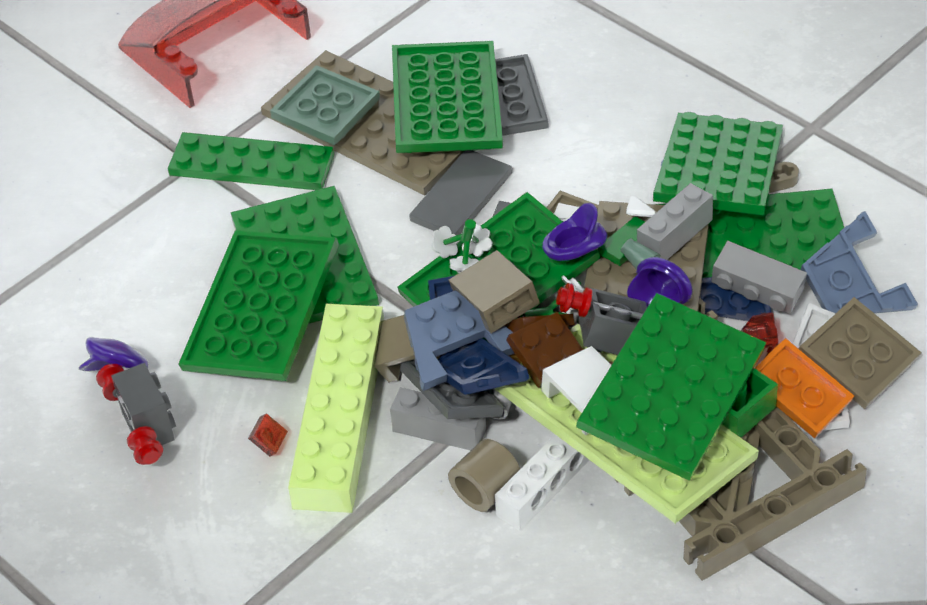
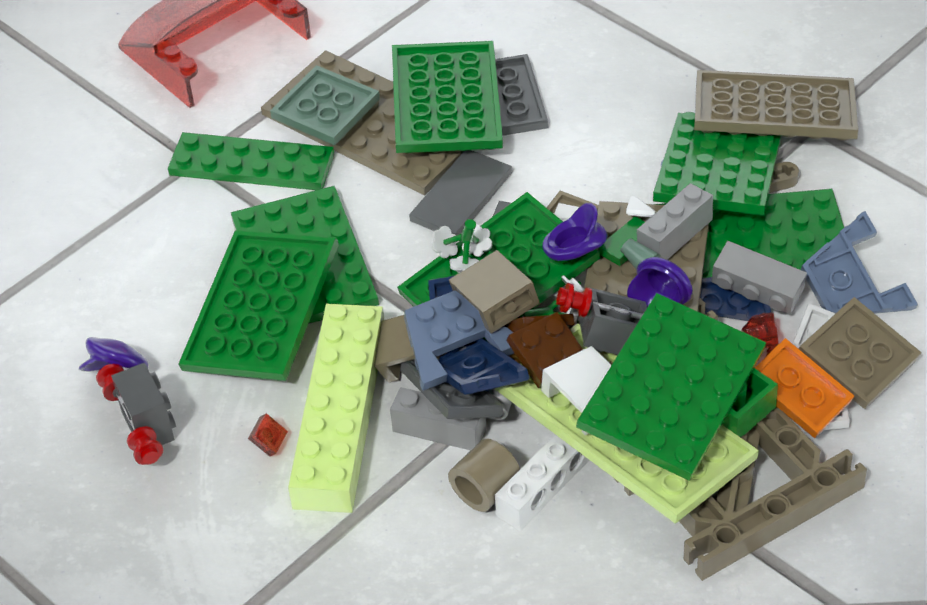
none -> dark tan plate [694,70,858,141]

